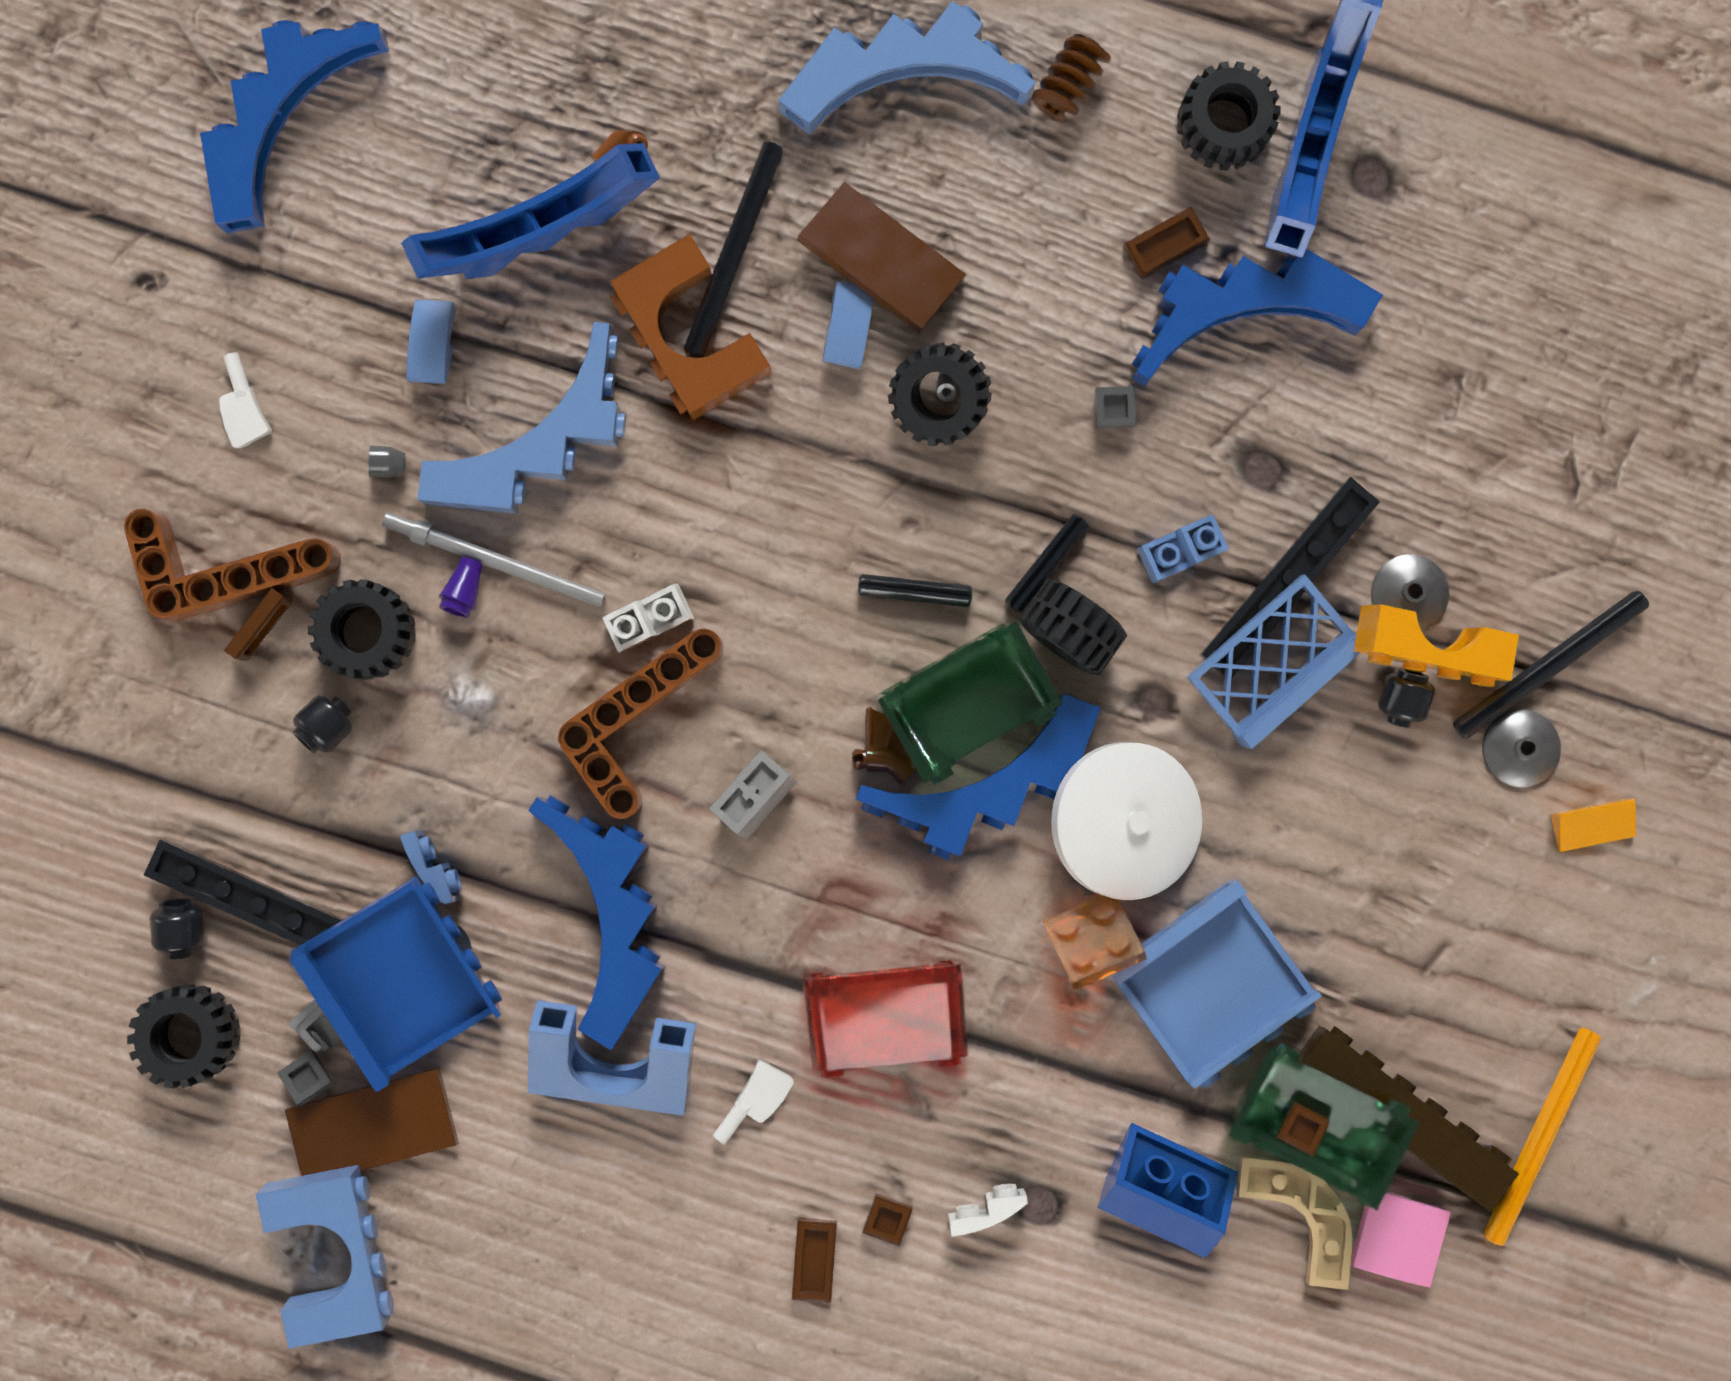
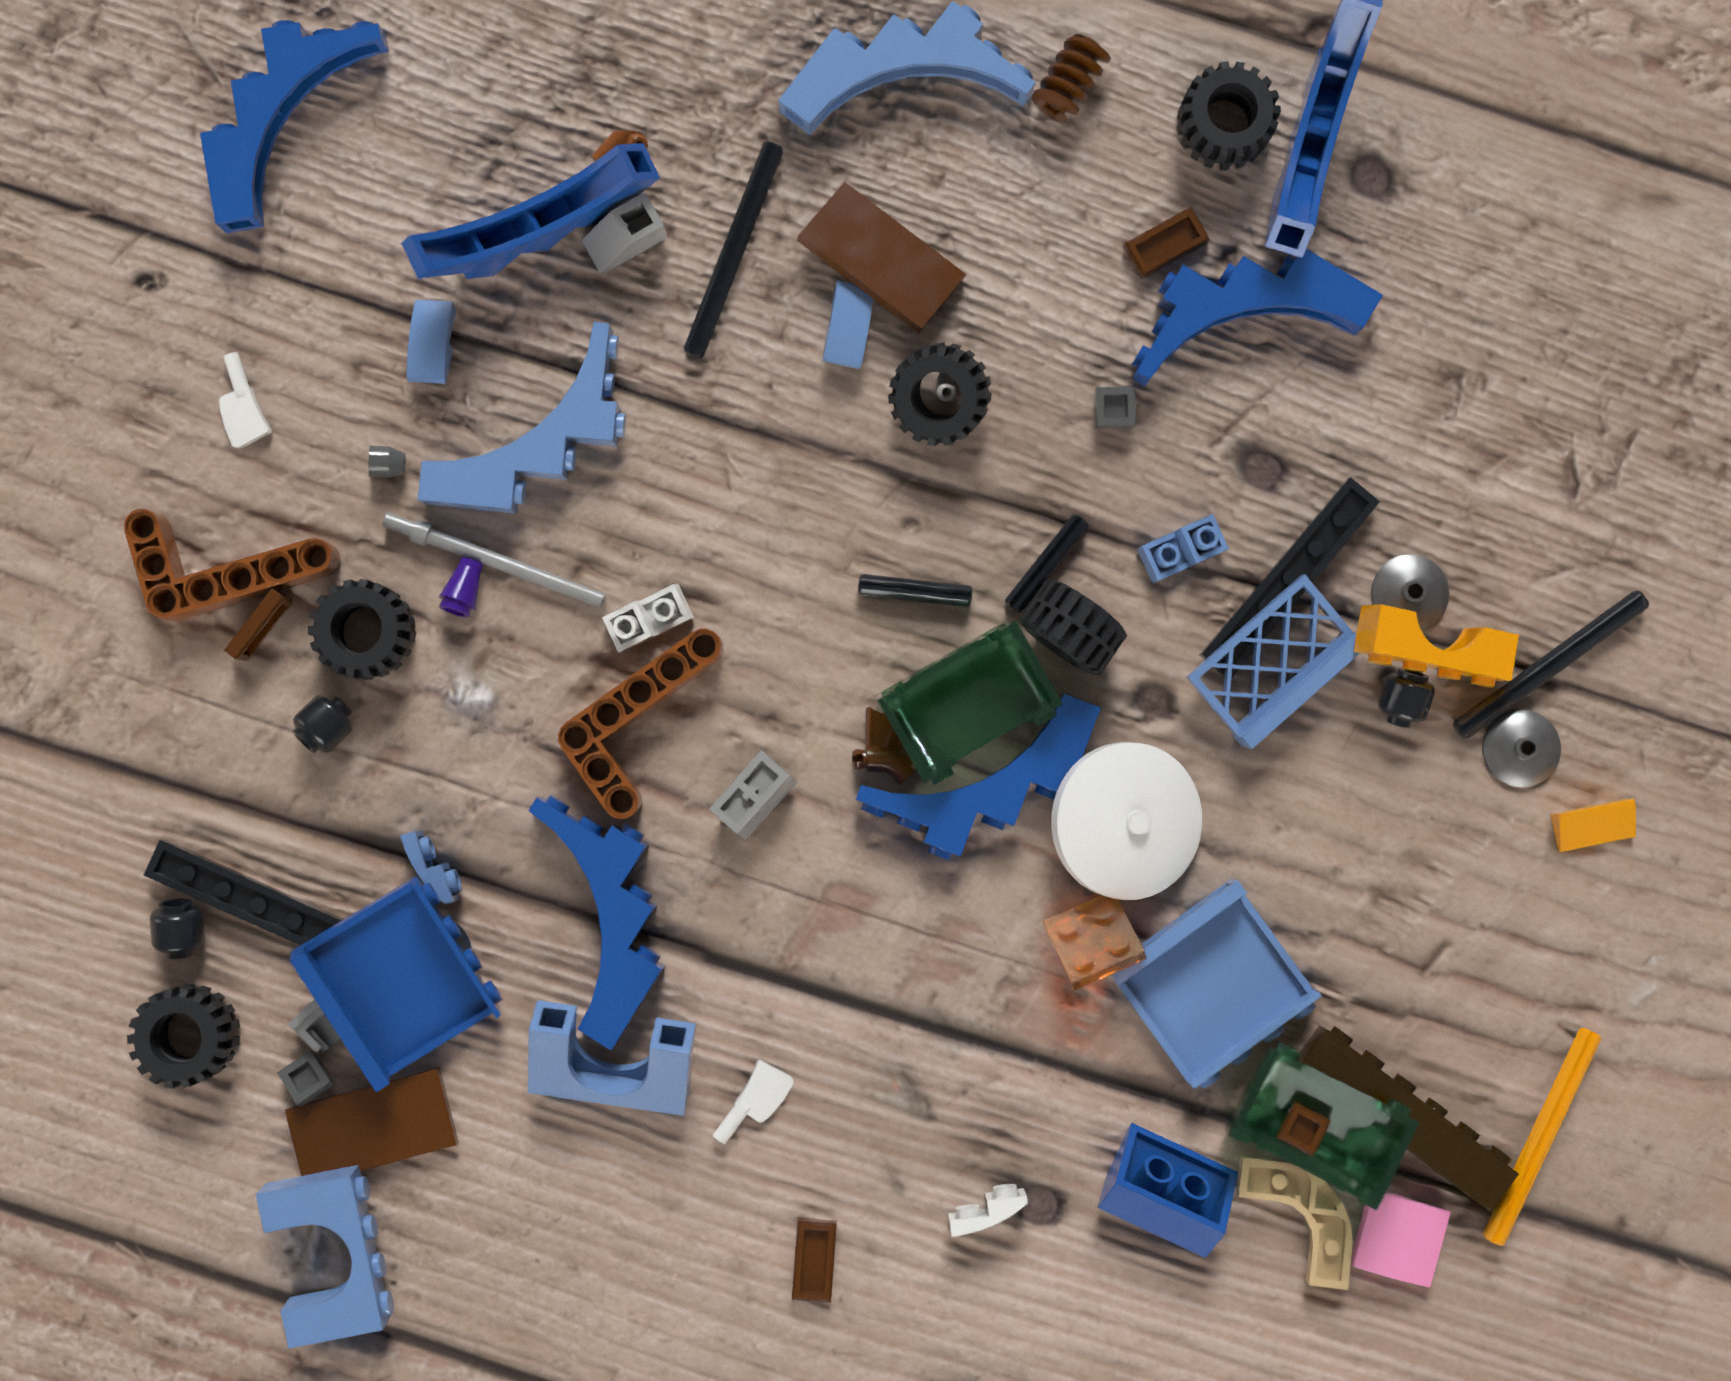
dark orange arch [609,234,772,420] -> none
clear red windscreen [802,959,969,1078] -> none
reddish brown tile [862,1193,913,1246] -> none
none -> light grey slope [582,192,668,275]

